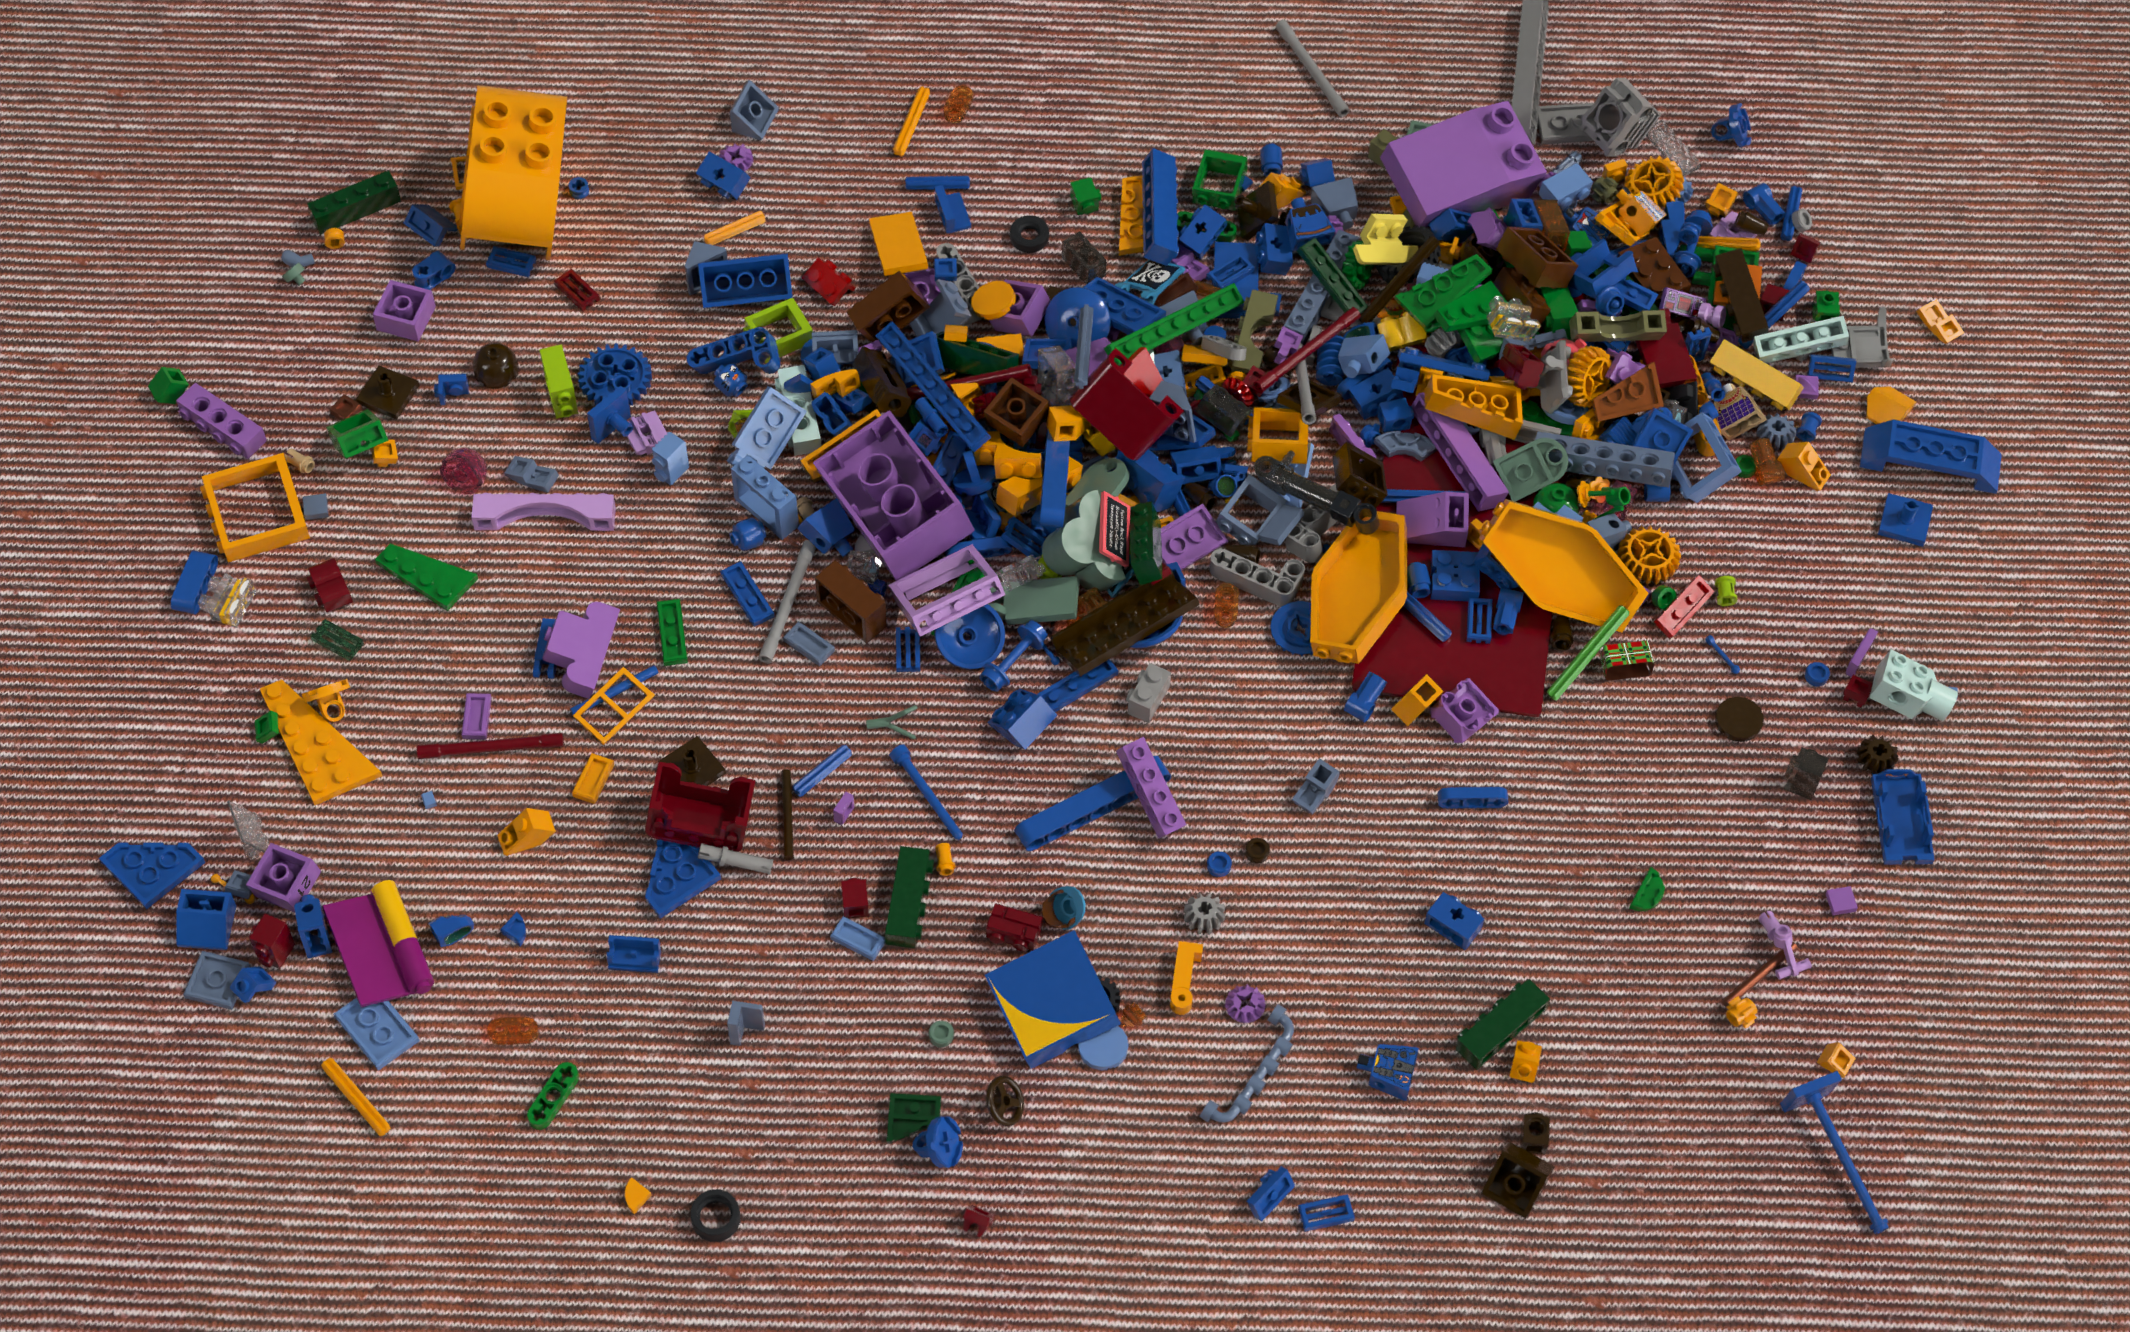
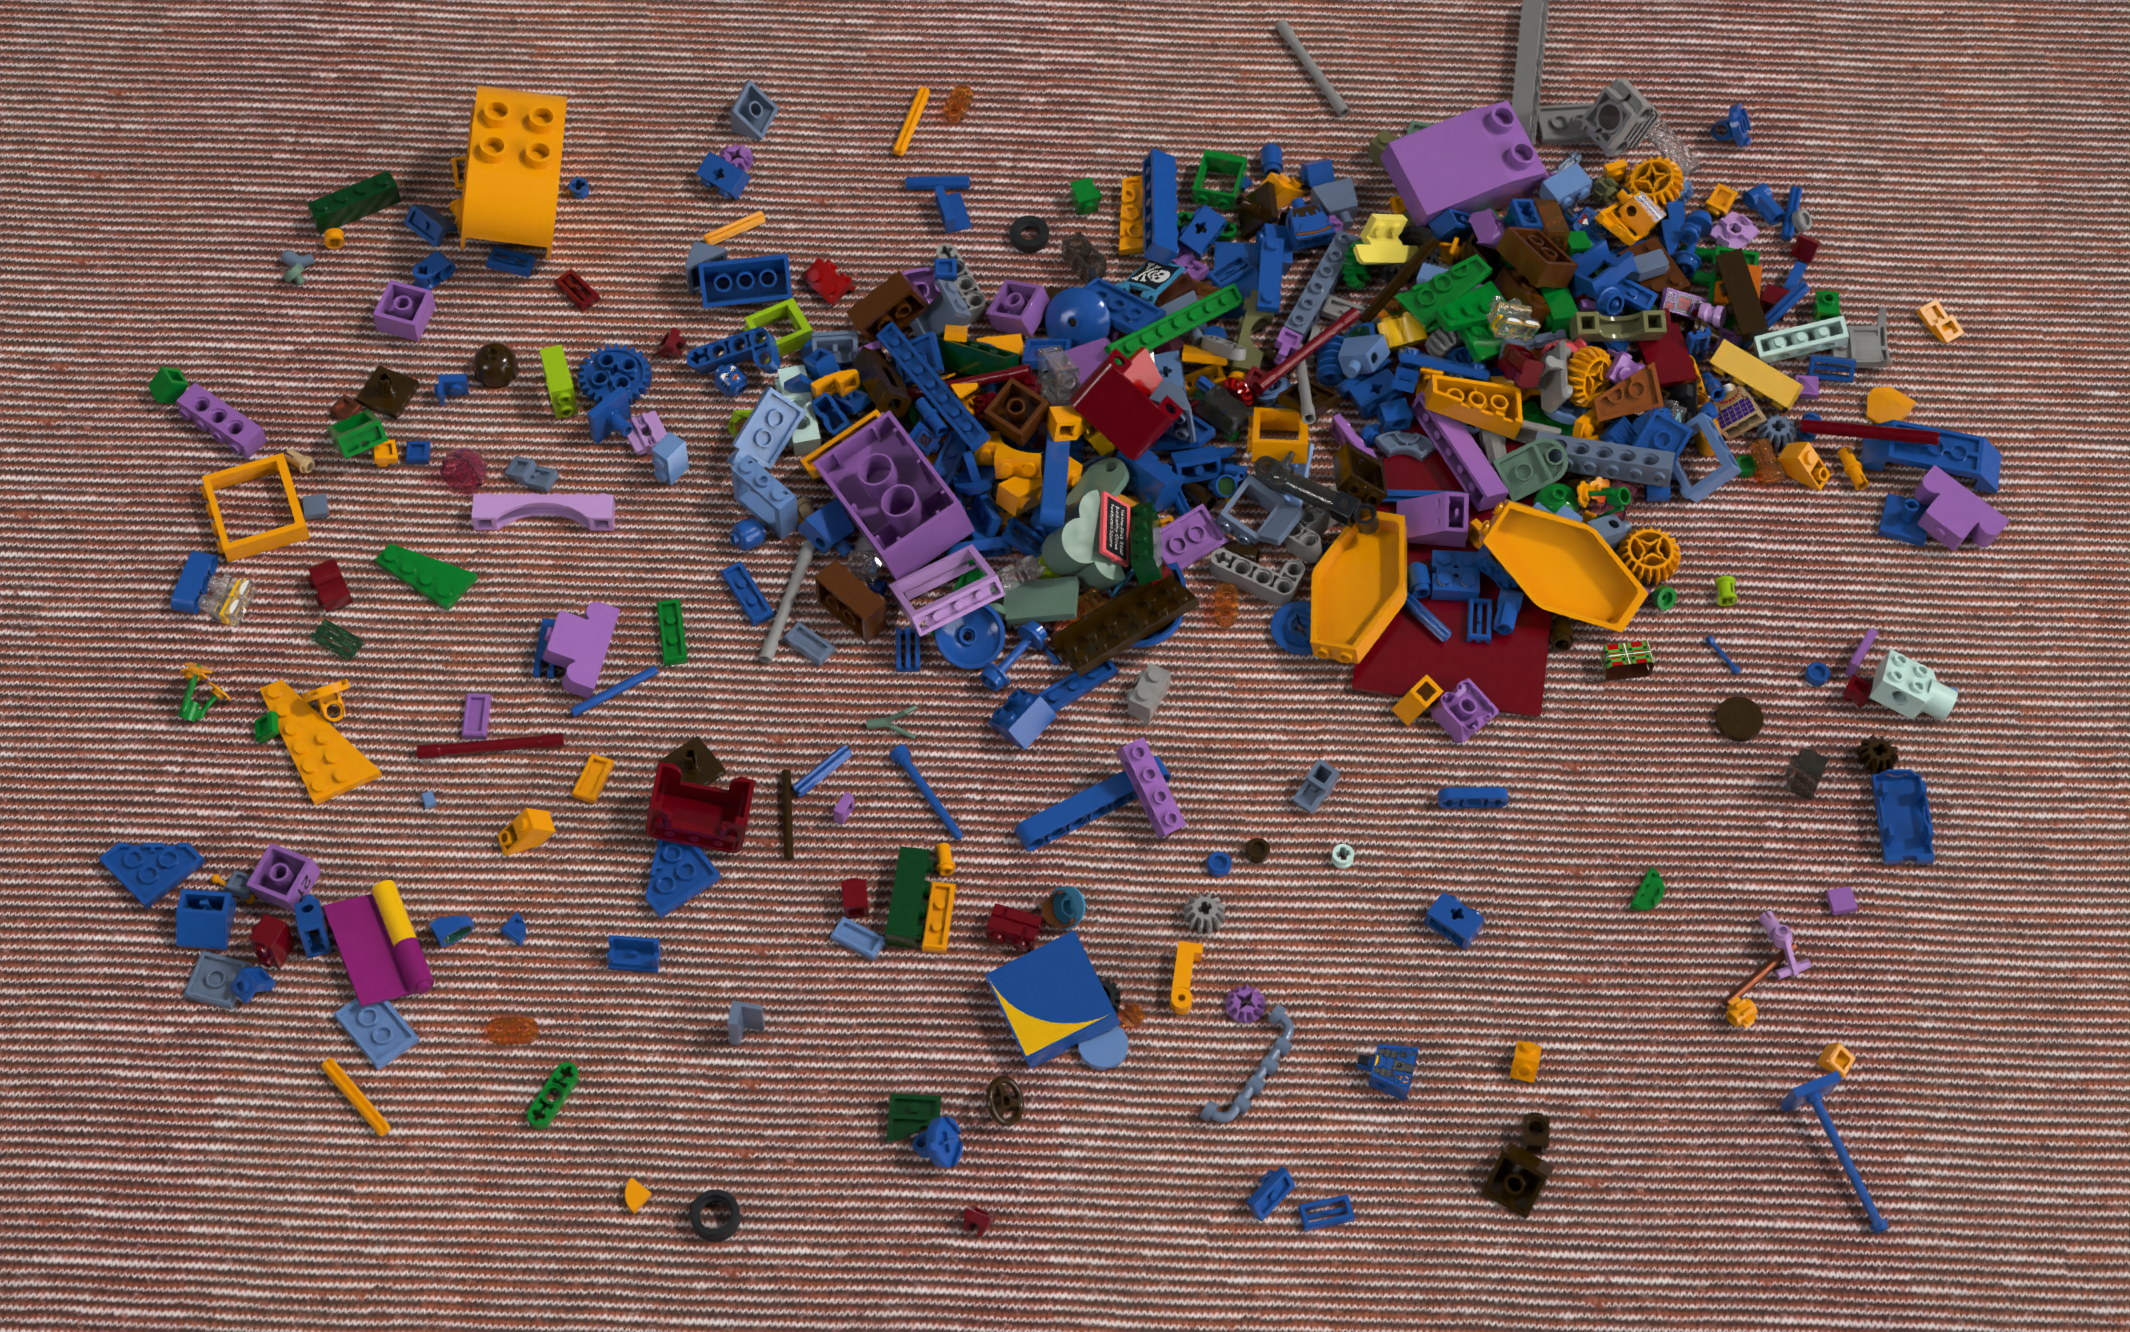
clear hinge [227,800,269,860] -> none
light orange window [573,667,655,745] -> none
light grey pin [698,843,773,875] -> none
light orange tile [869,211,928,276] -> none
sand green tile [929,1021,954,1047] -> none
light orange tile [971,281,1016,320] -> none
sand blue axle [1074,304,1094,389] -> none
dark green tile [1297,238,1368,314] -> none
blue piece [1344,671,1387,723] -> none
dark green brick [1455,979,1550,1070] -> none
bright green axle [1547,605,1629,700] -> none
plate [1653,575,1715,639] -> none
light orange axle [1696,236,1761,251] -> none
dark brown cone [1734,210,1769,236] -> none
none -> plant [177,662,231,723]
none -> blue tile [405,441,431,465]
none -> dark red tile [657,327,687,359]
none -> light orange tile [922,881,956,954]
none -> blue plate [1256,236,1284,313]
none -> light aqua bush [1332,844,1354,869]
none -> sand blue piece [1626,249,1669,282]
none -> dark red axle [1800,419,1940,445]
none -> light orange pin [1837,446,1869,491]
none -> medium lavender brick [1915,465,2010,551]

